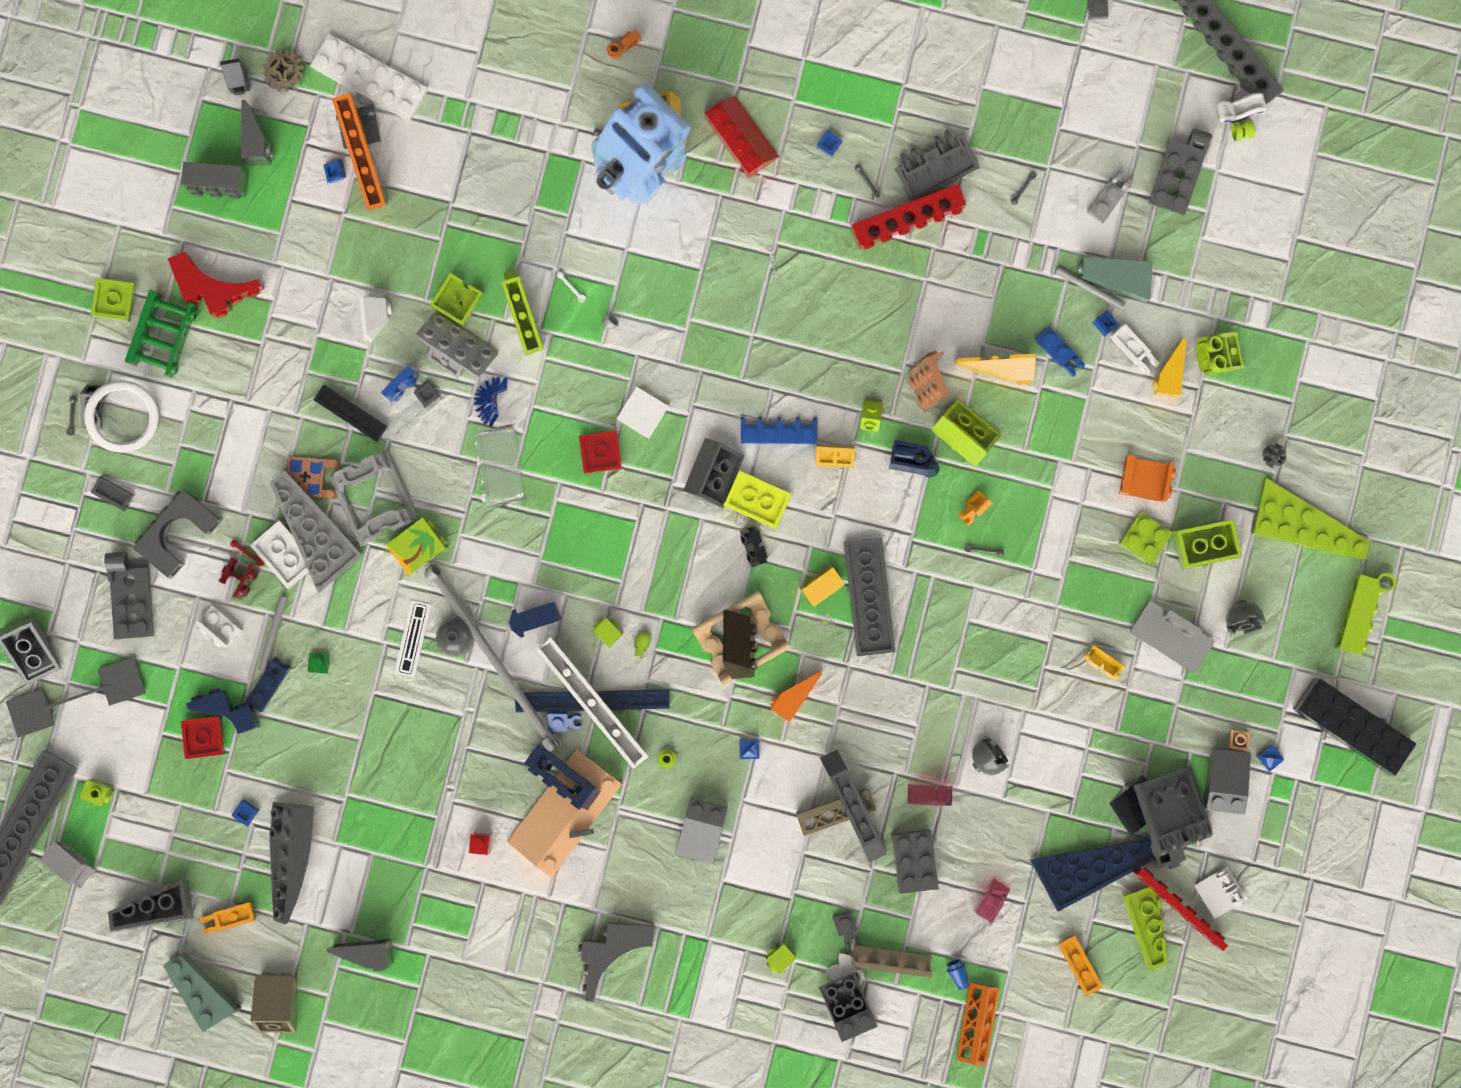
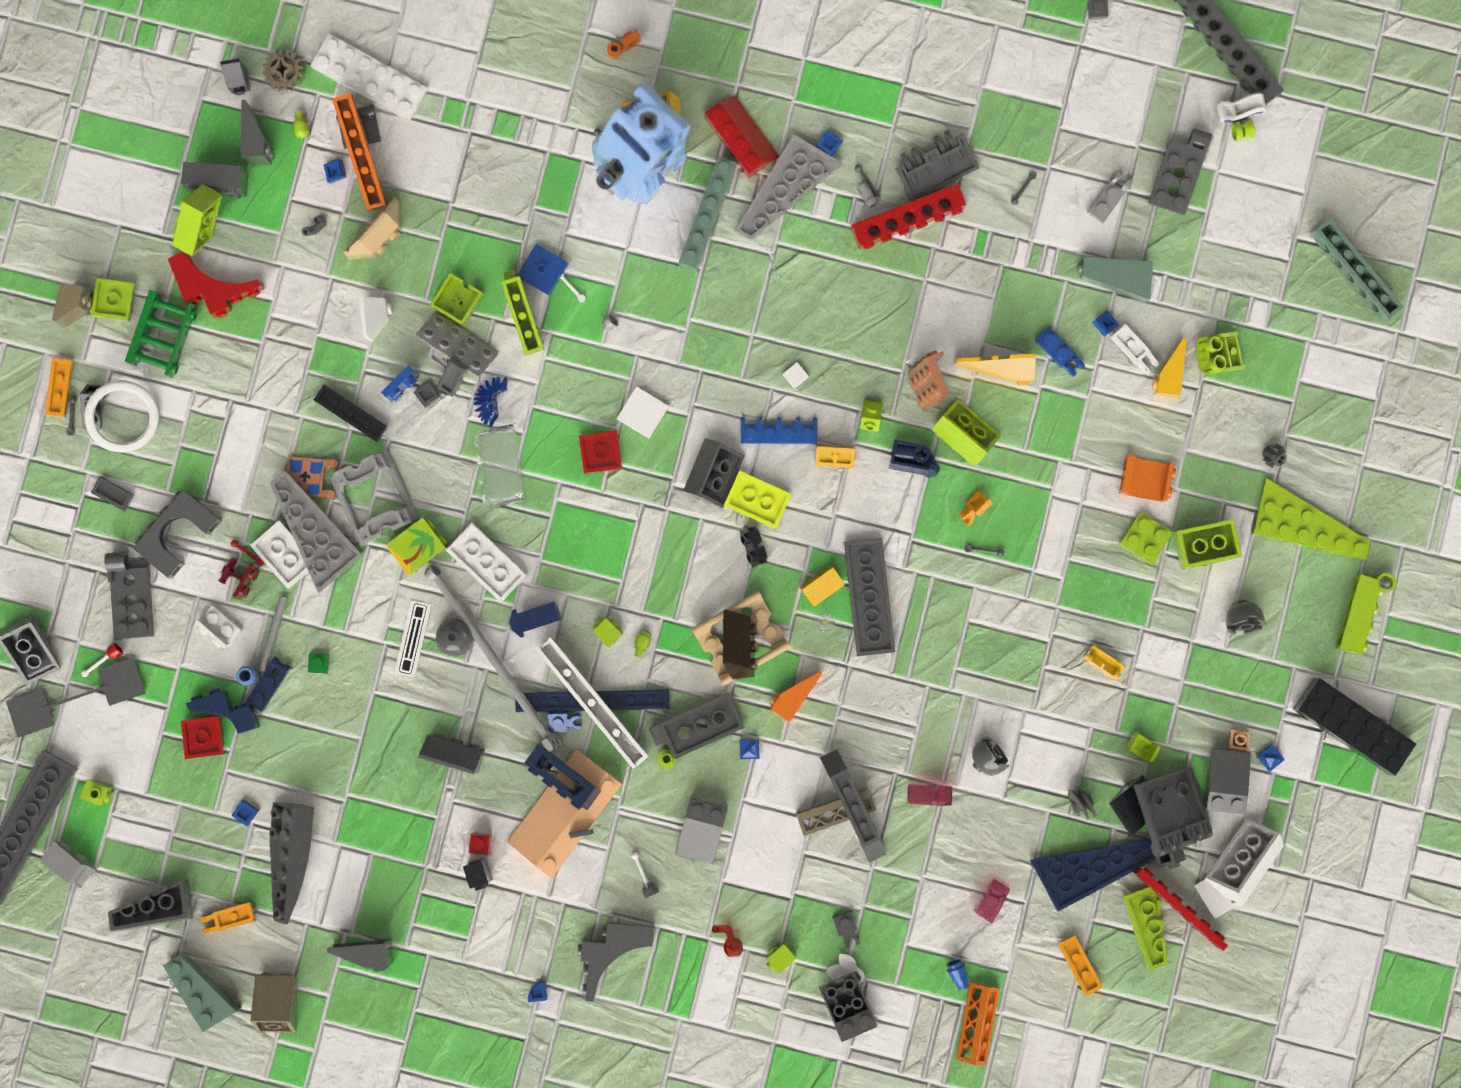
dark tan fence [852,944,933,978] -> none
dark grey brick [891,830,939,894] -> none
light grey bar [1055,267,1125,310] -> none
light grey bracket [1130,601,1215,673] -> none
none -> light orange plate [45,358,73,417]
none -> dark tan slope [52,283,93,327]
none -> hinge [81,642,124,677]
none -> lime brick [172,184,222,256]
none -> medium blue brick [236,666,259,686]
none -> lime cylinder [293,111,309,138]
none -> dark grey arm [302,215,326,236]
none -> tan wedge [343,197,401,259]
none -> dark grey slope [418,732,485,774]
none -> dark grey tile [437,357,469,397]
none -> white plate [446,523,528,603]
none -> black brick [463,858,492,891]
none -> blue plate [517,244,569,296]
none -> blue tile [528,980,548,1003]
none -> hinge [631,852,659,898]
none -> dark grey hinge [649,693,745,760]
none -> sand green brick [679,156,736,273]
none -> clear red plate [712,925,743,957]
none -> light grey wing [735,134,842,241]
none -> white tile [782,363,809,389]
none -> light grey pin [857,183,878,208]
none -> dark grey piece [1068,786,1096,820]
none -> lime bracket [1125,732,1161,763]
none -> white slope [1205,818,1284,905]
none -> sand green brick [1310,218,1404,322]

